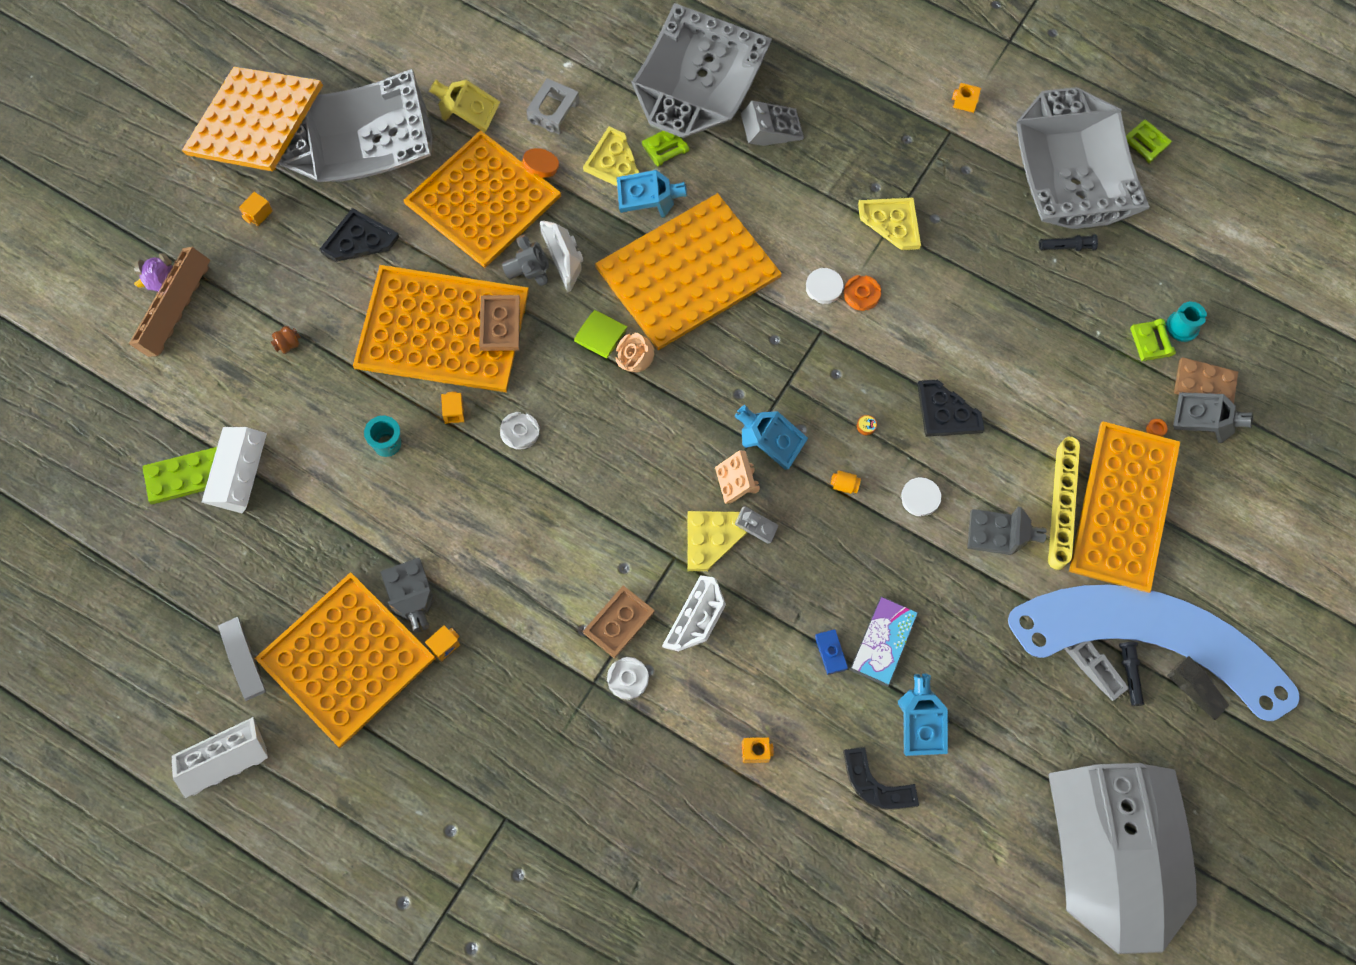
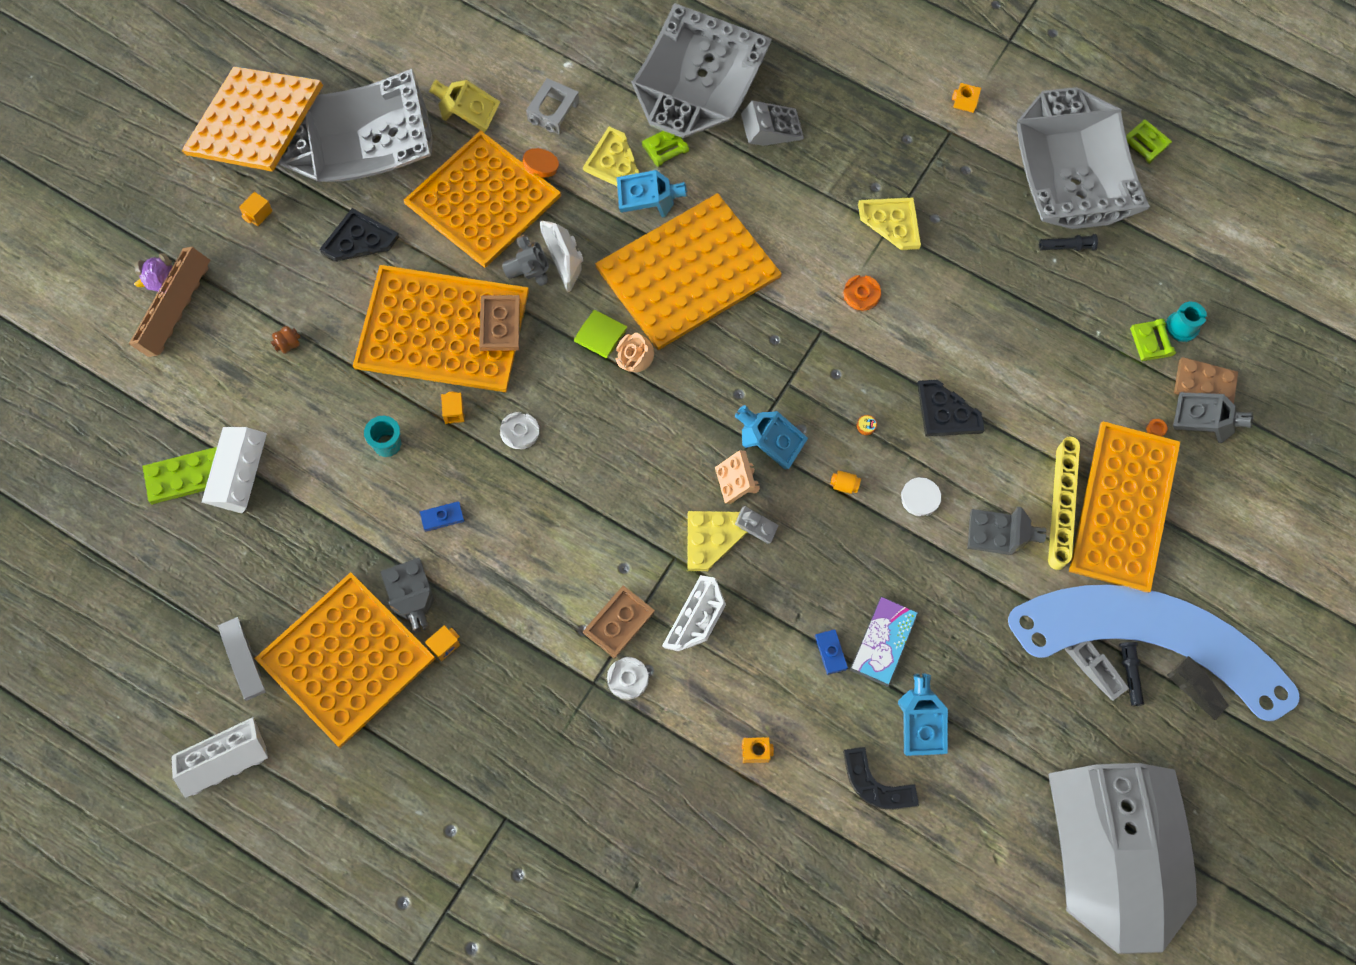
white tile [806,268,843,304] -> none
none -> blue plate [420,501,464,532]

